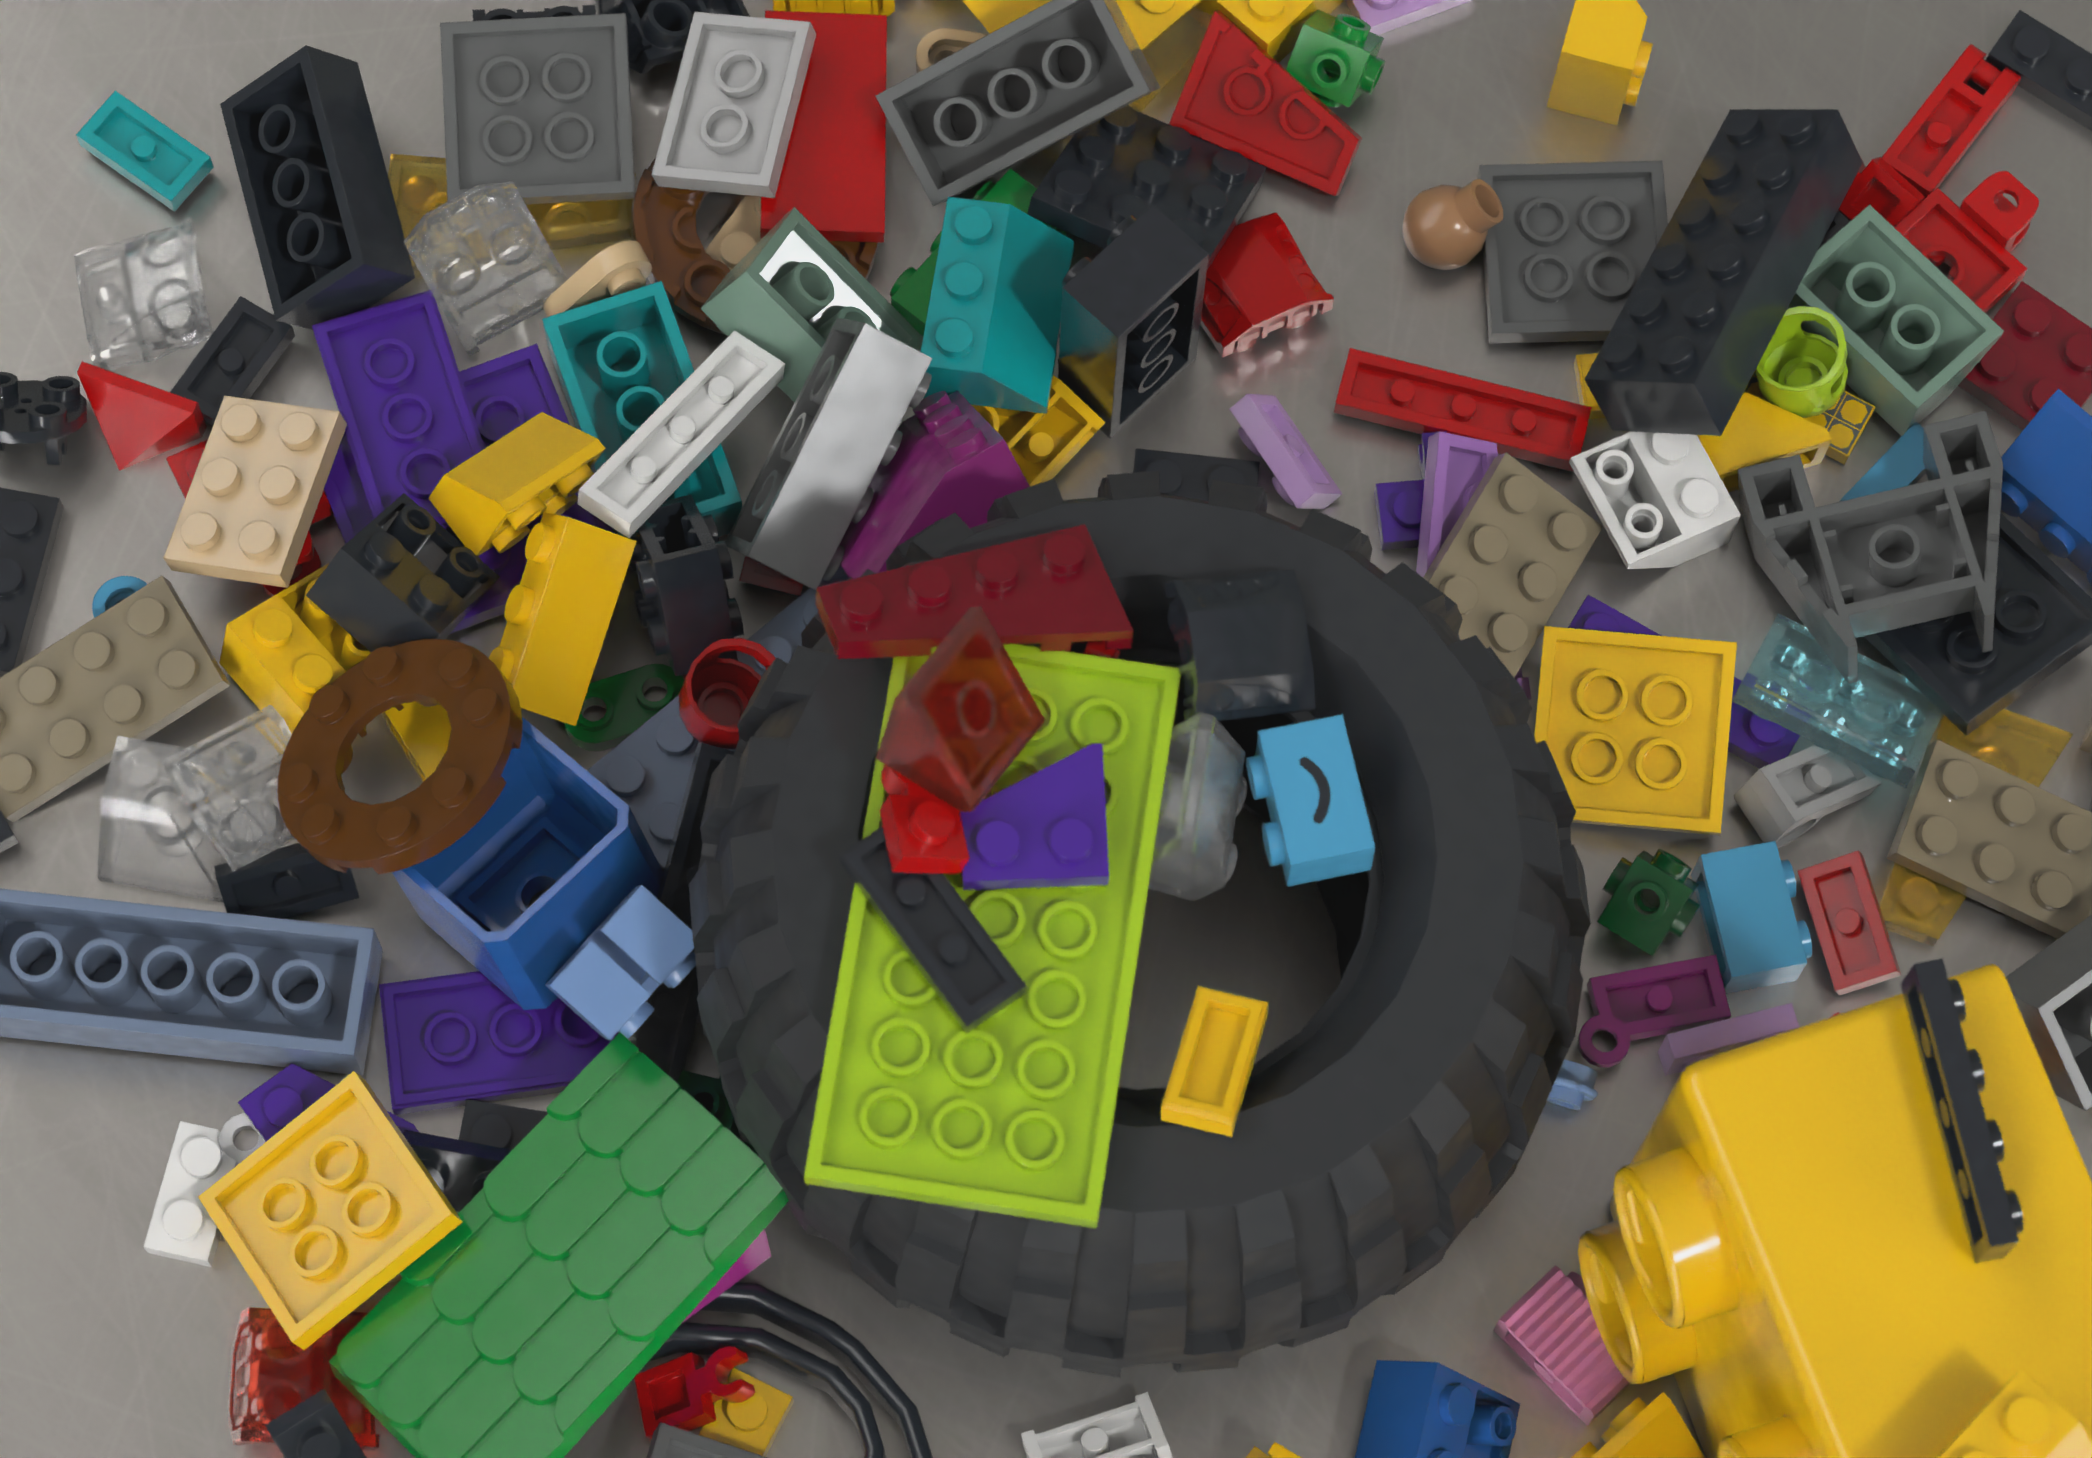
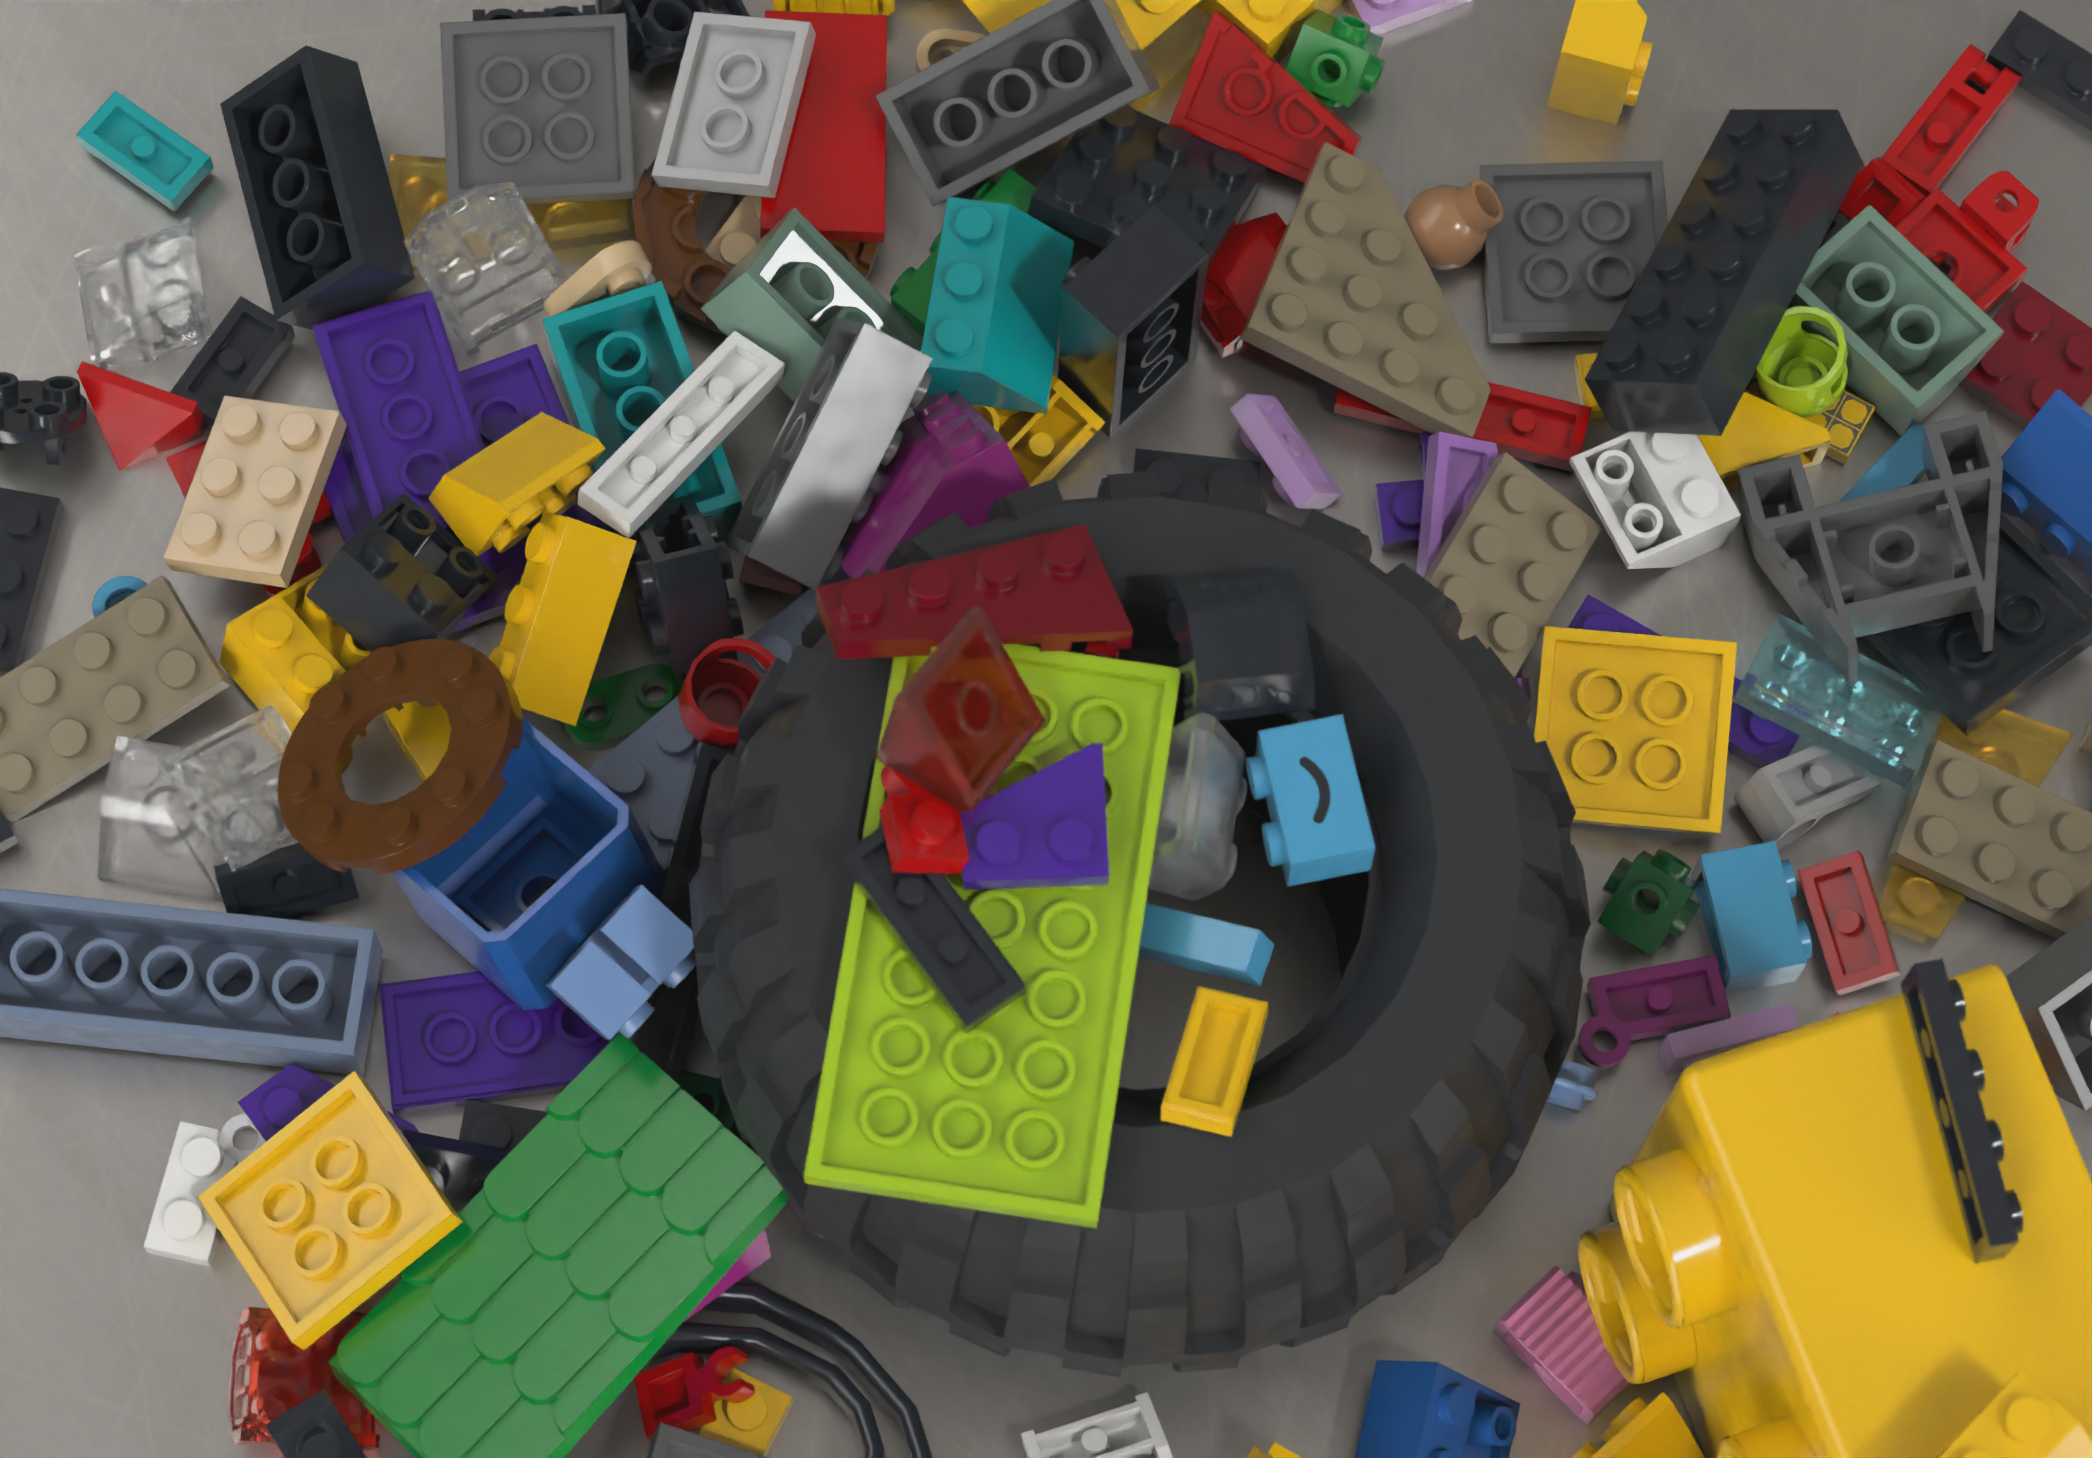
none -> dark azure piece [1138,903,1274,986]
none -> dark tan plate [1240,142,1491,438]

